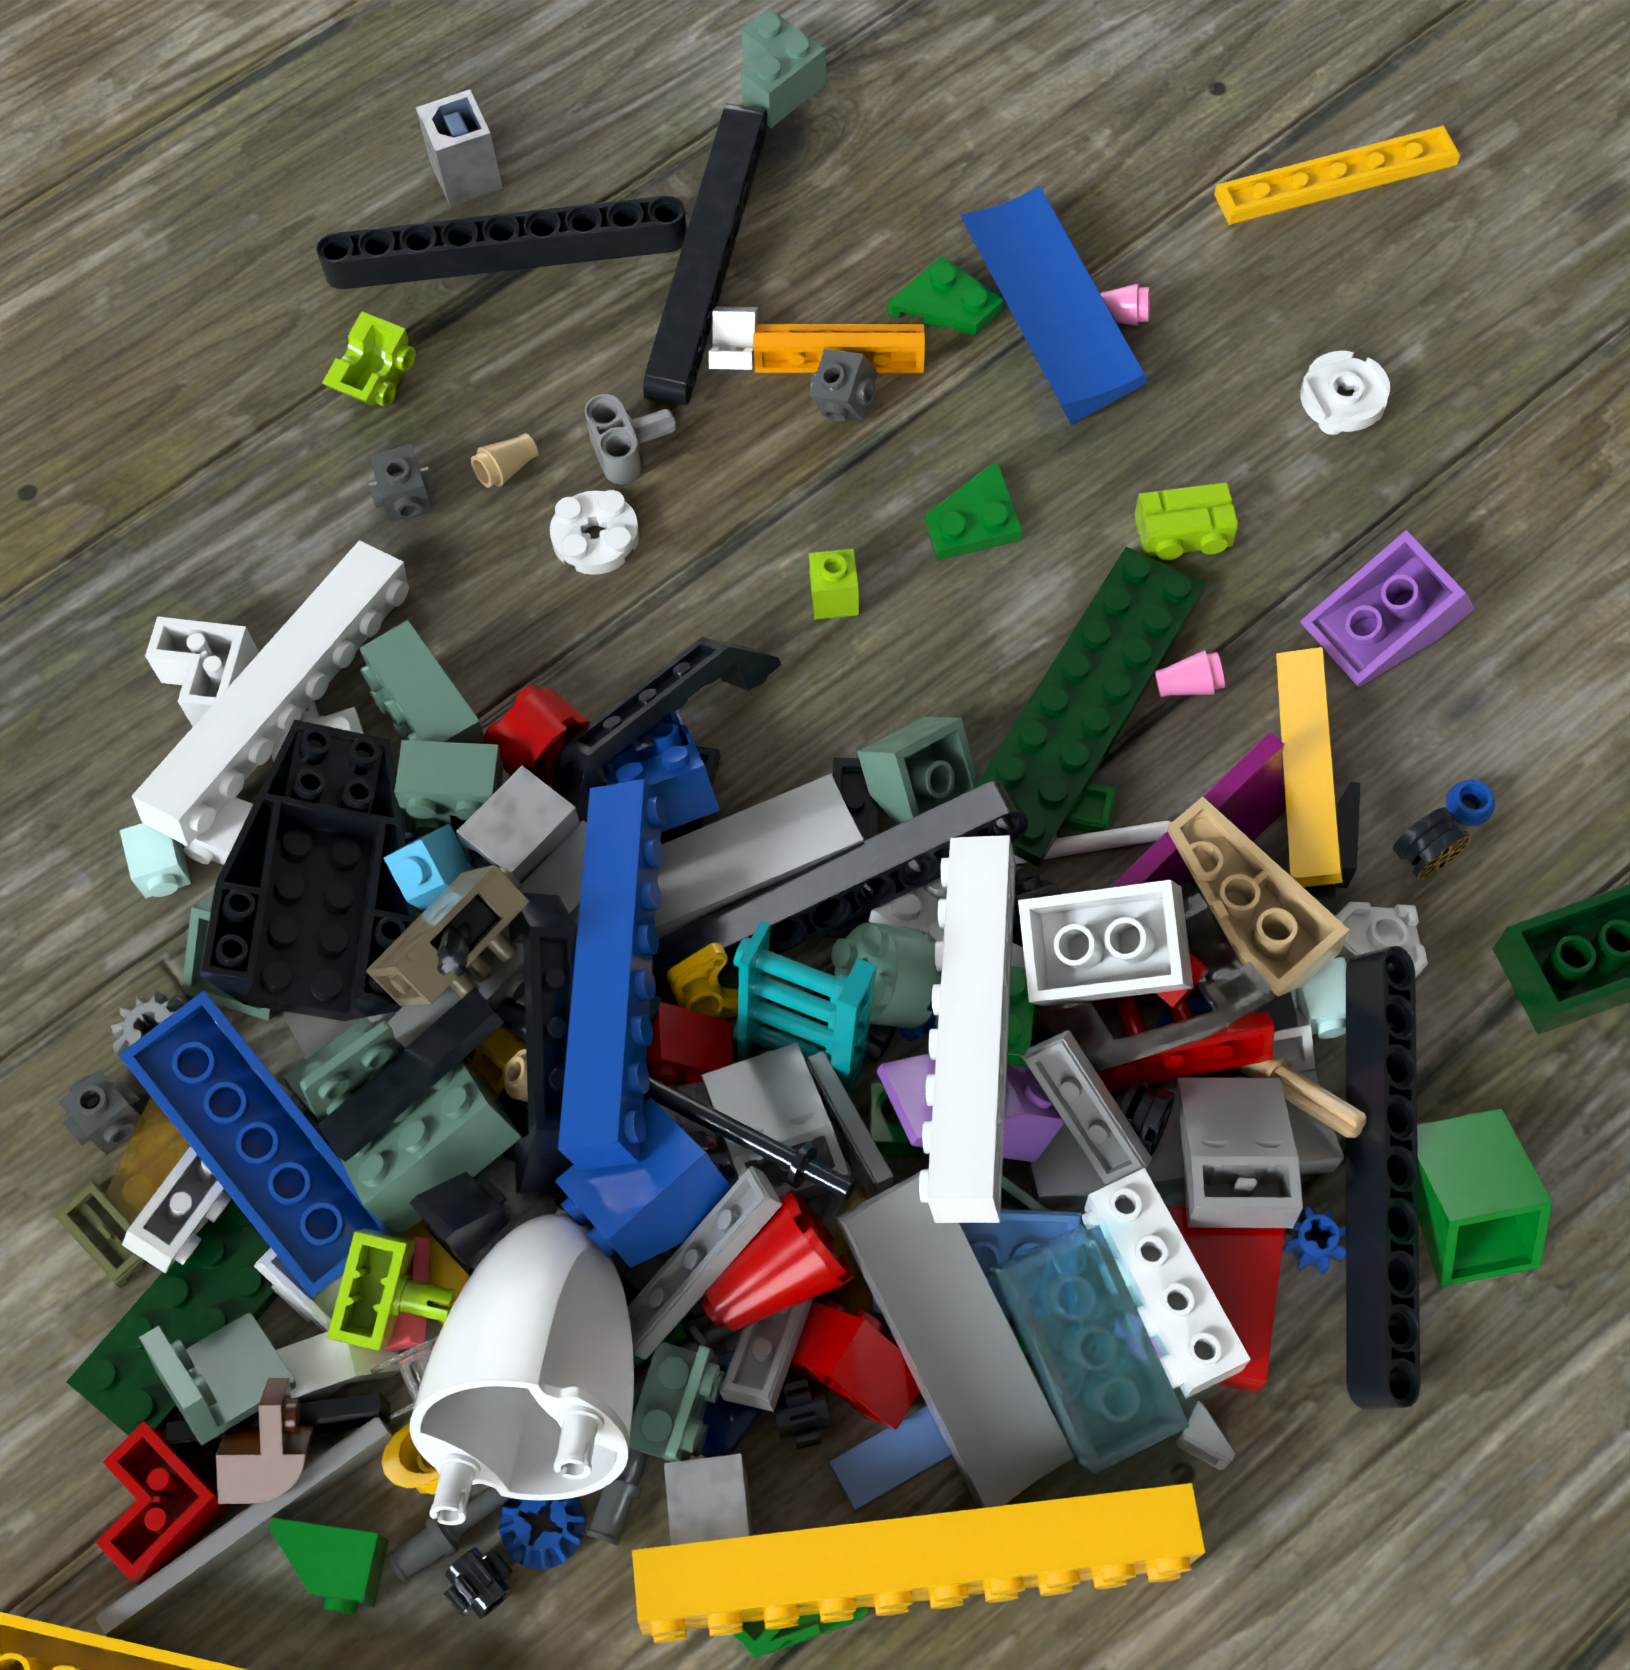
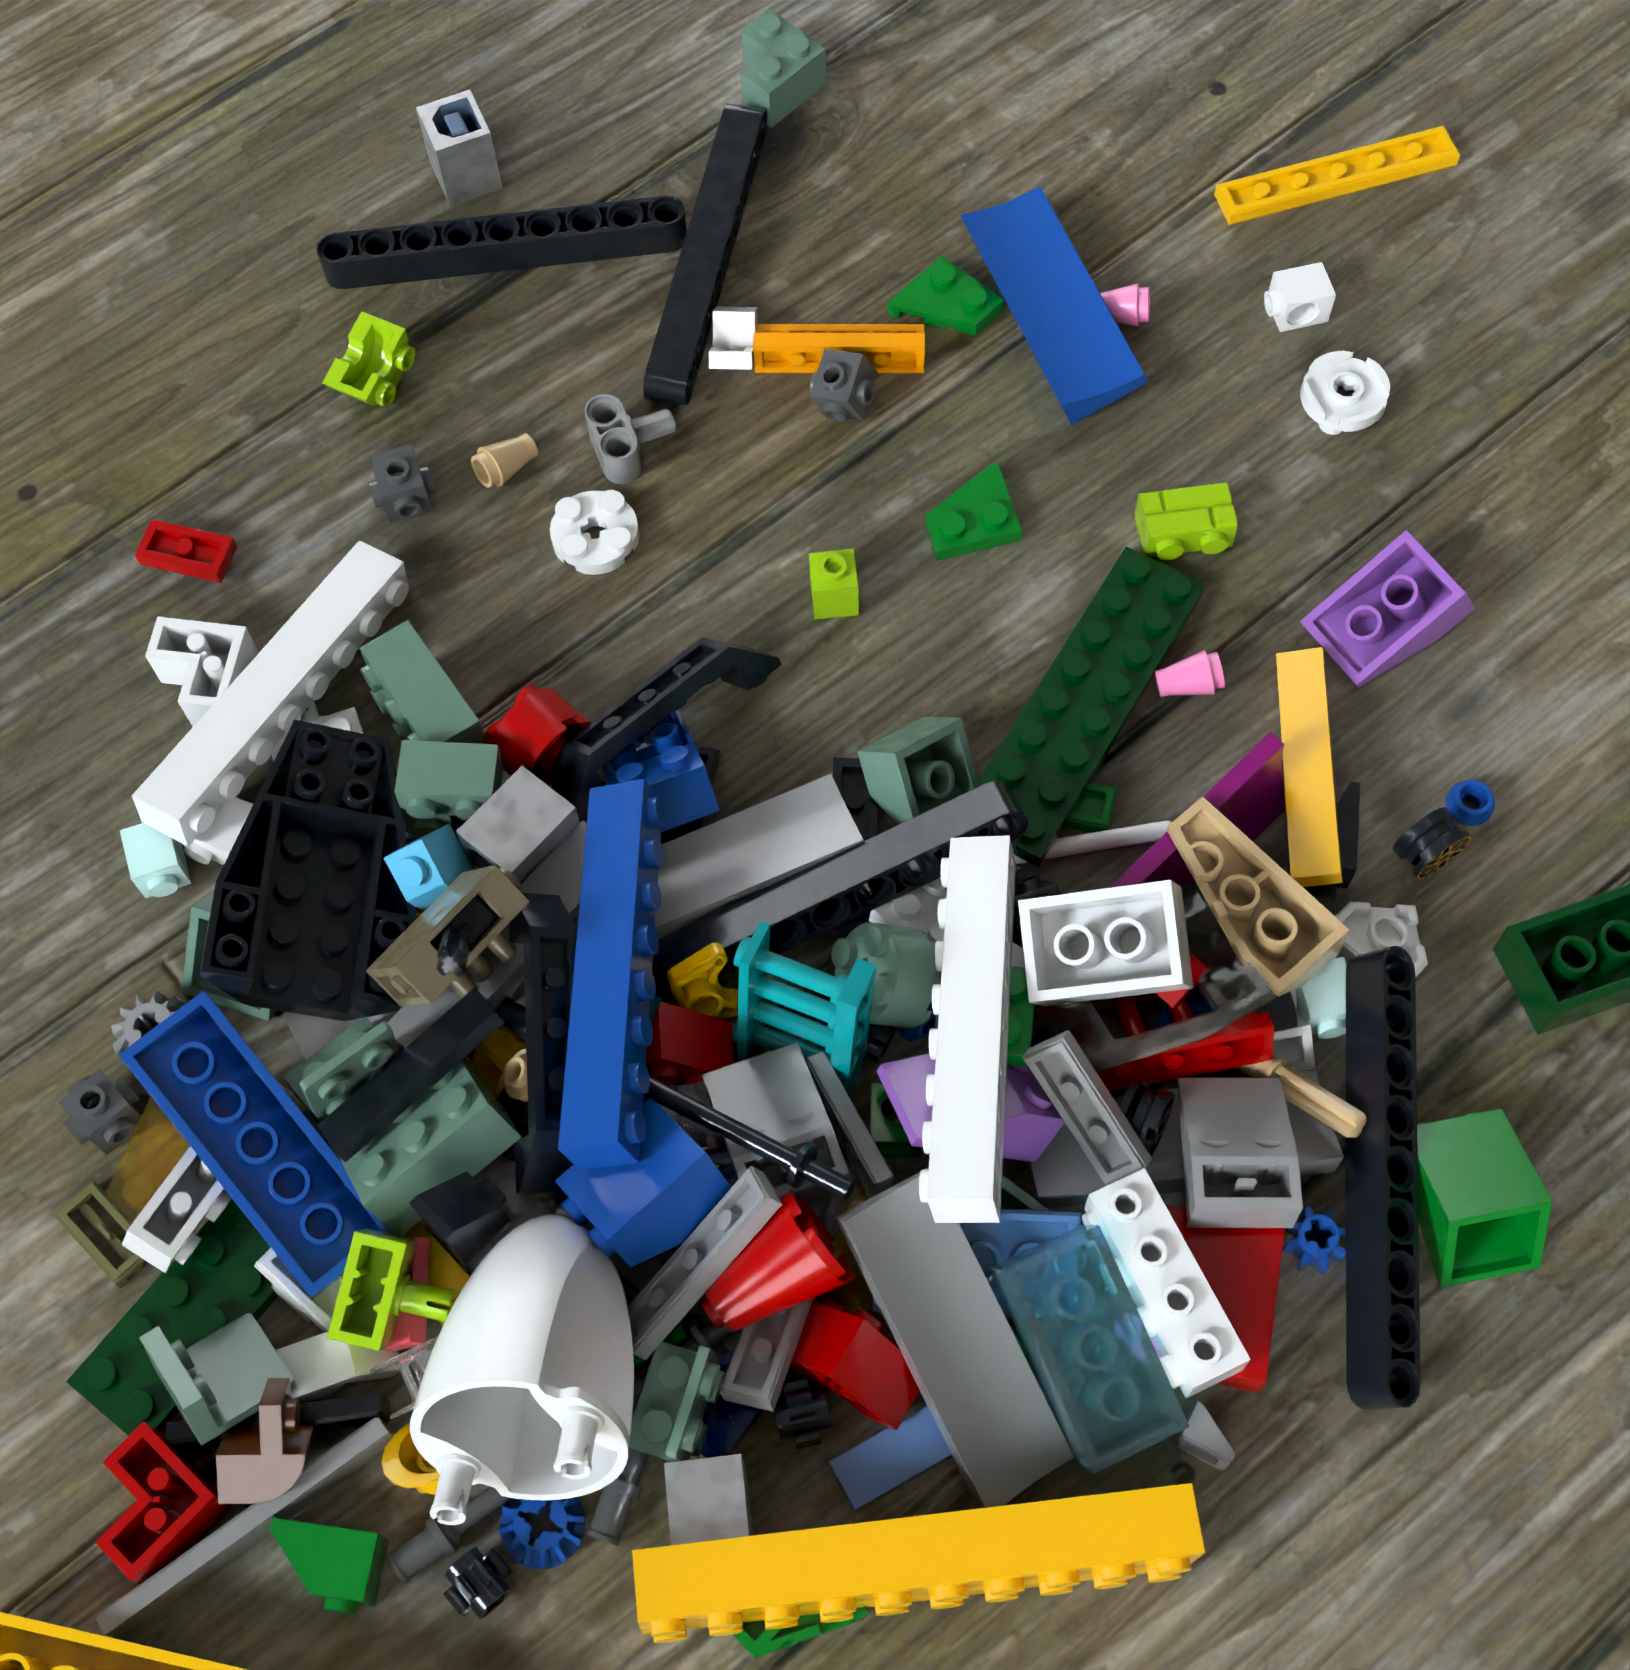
none -> red plate [135,519,237,583]
none -> white brick [1264,262,1336,332]

